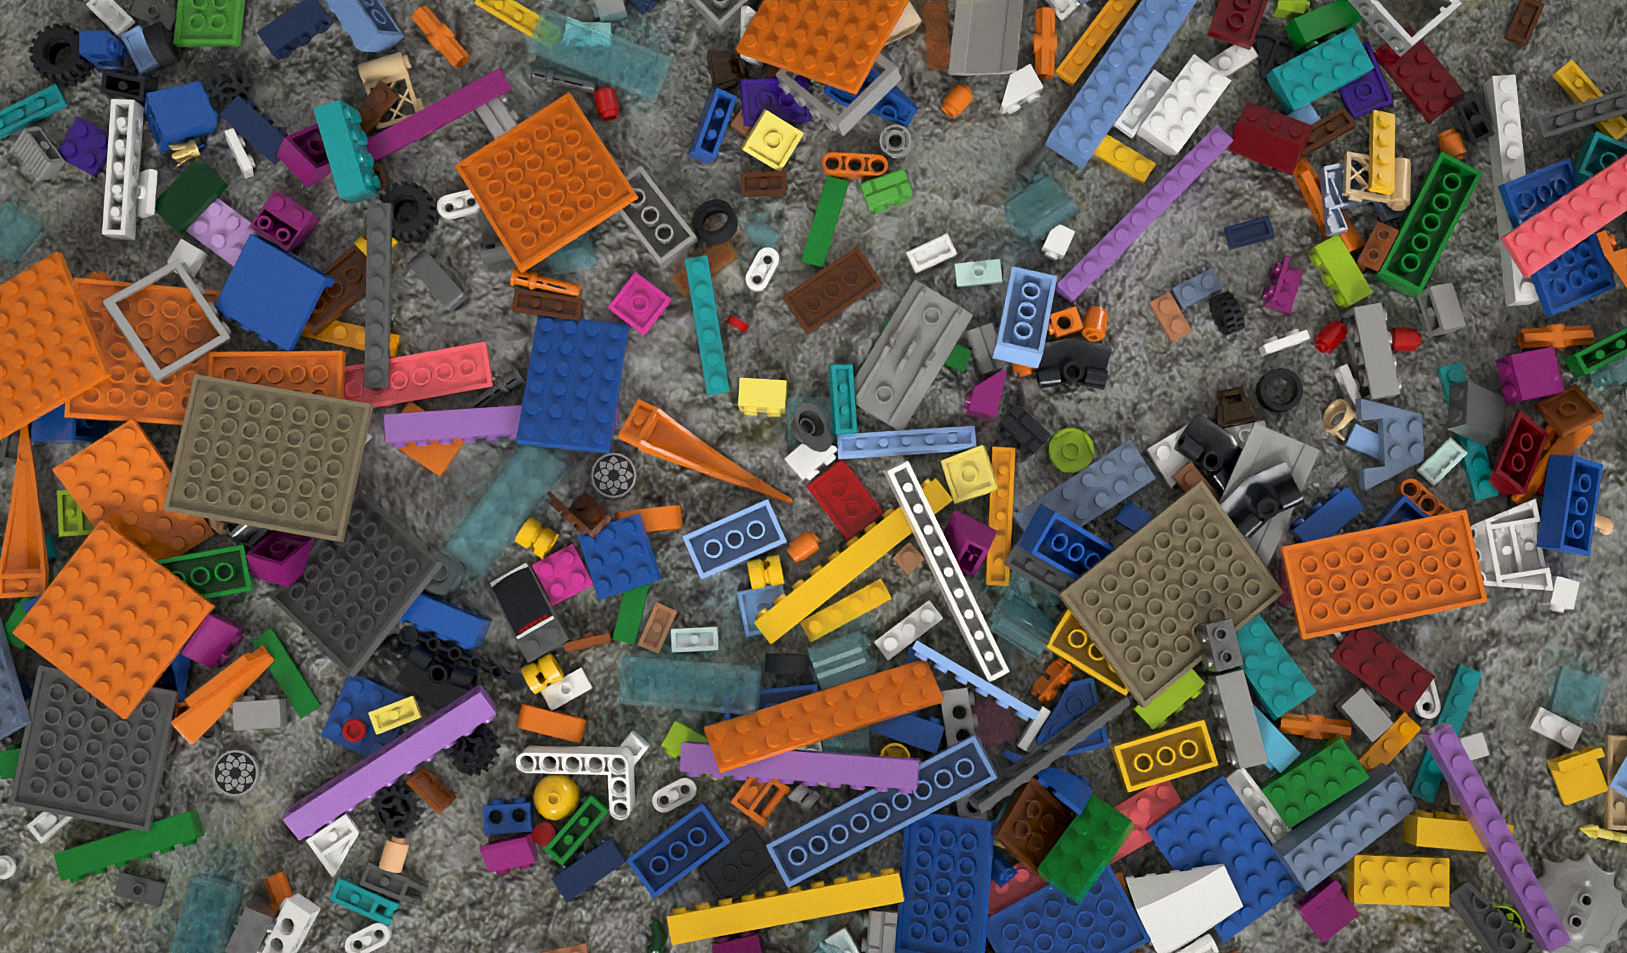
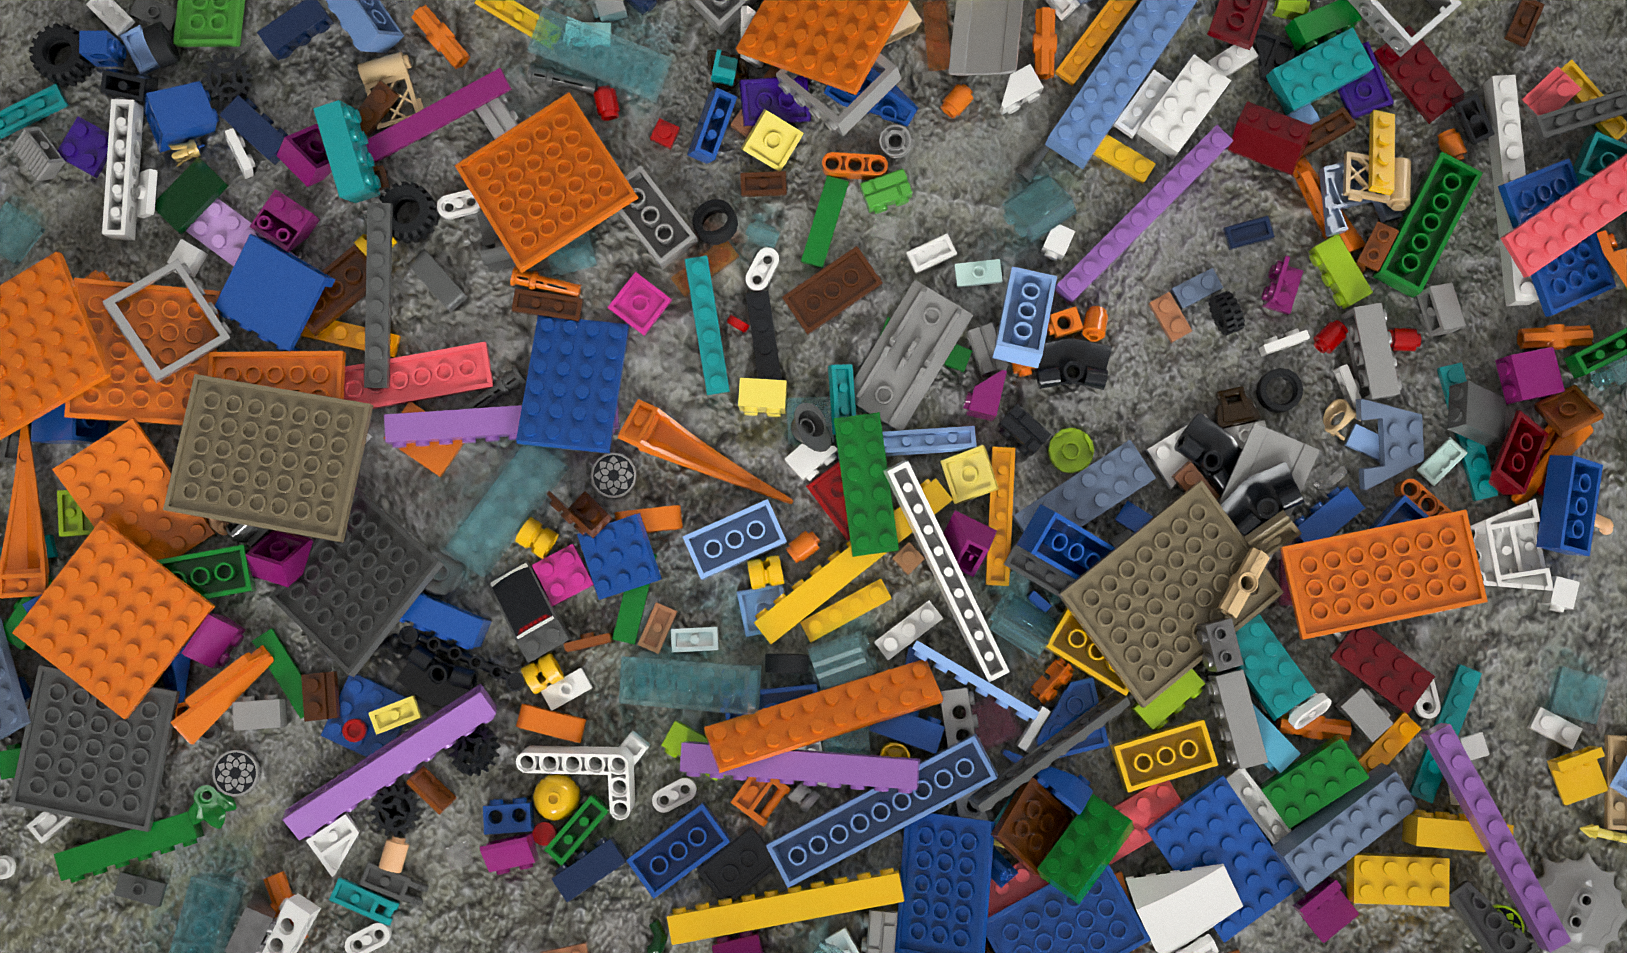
none -> green plate [188,785,237,829]
none -> reddish brown plate [301,671,340,722]
none -> red plate [650,118,681,149]
none -> teal panel [710,49,738,86]
none -> black plate [746,290,782,380]
none -> green plate [833,412,899,557]
none -> blue tile [1027,590,1052,612]
none -> tan piece [1217,547,1270,619]
none -> dark tan plate [1244,510,1302,557]
none -> white plate [1288,693,1331,729]
none -> coral plate [1521,66,1581,116]

